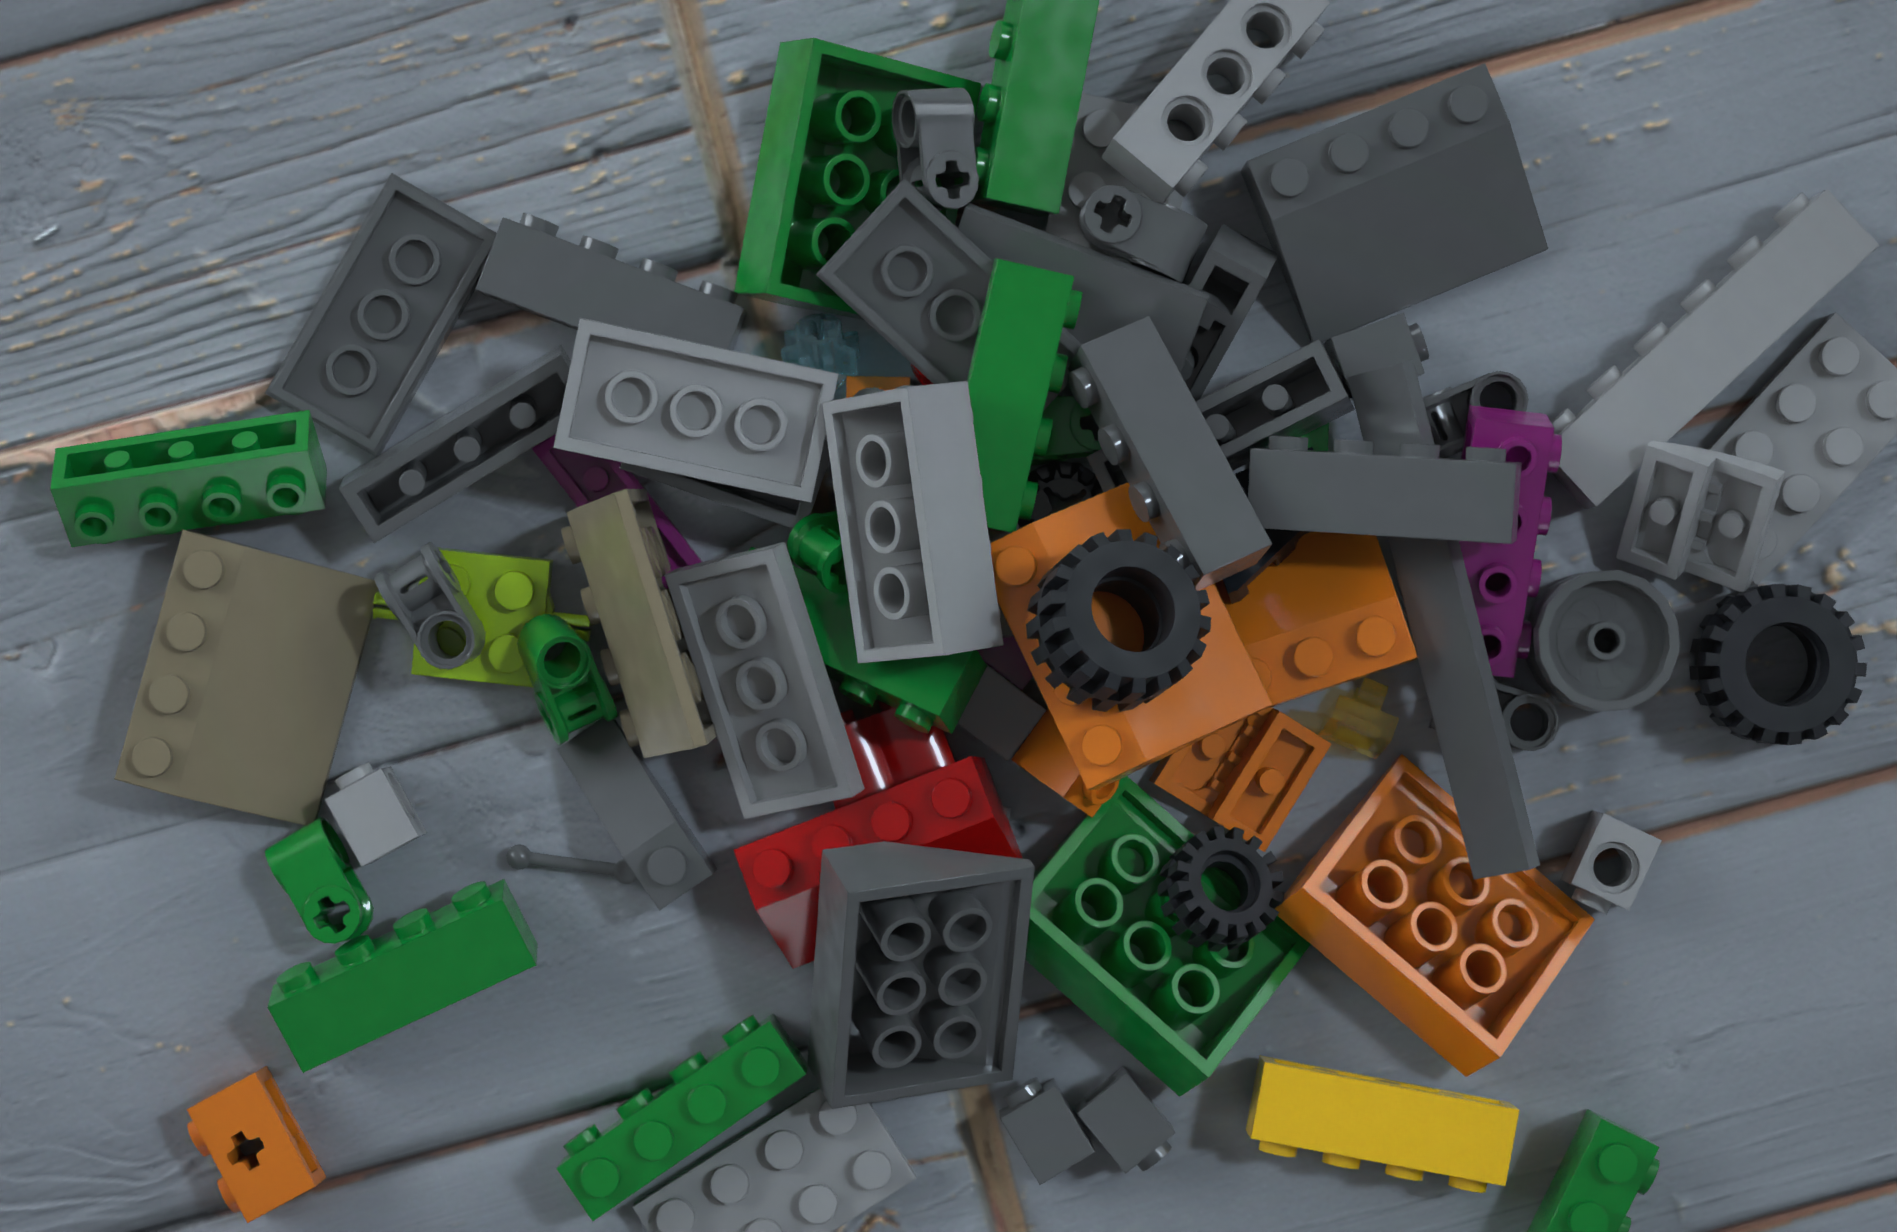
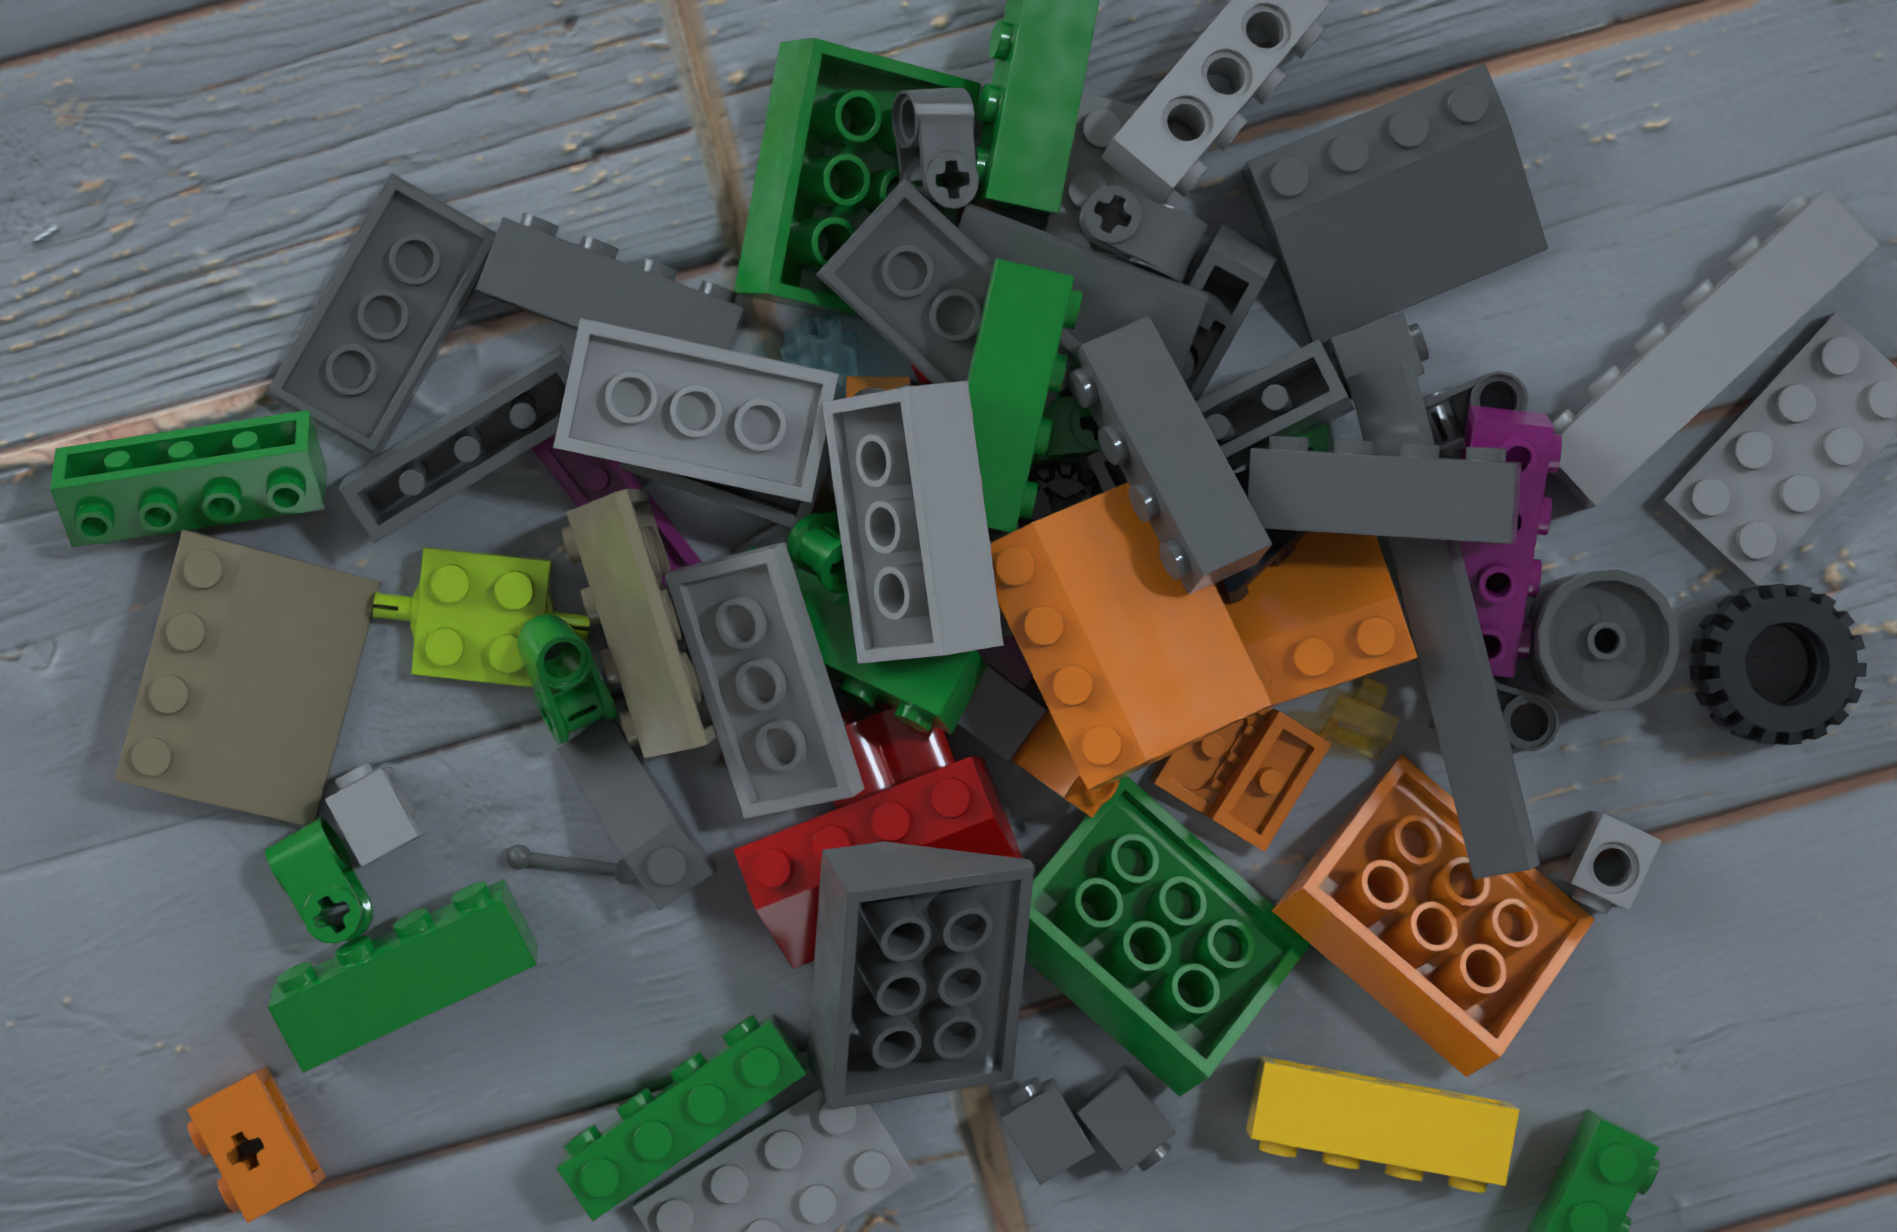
dark grey piece [374,542,486,669] -> none
black tyre [1026,529,1211,712] -> none
black tyre [1158,826,1284,952] -> none
light grey slope [1616,441,1785,593] -> none

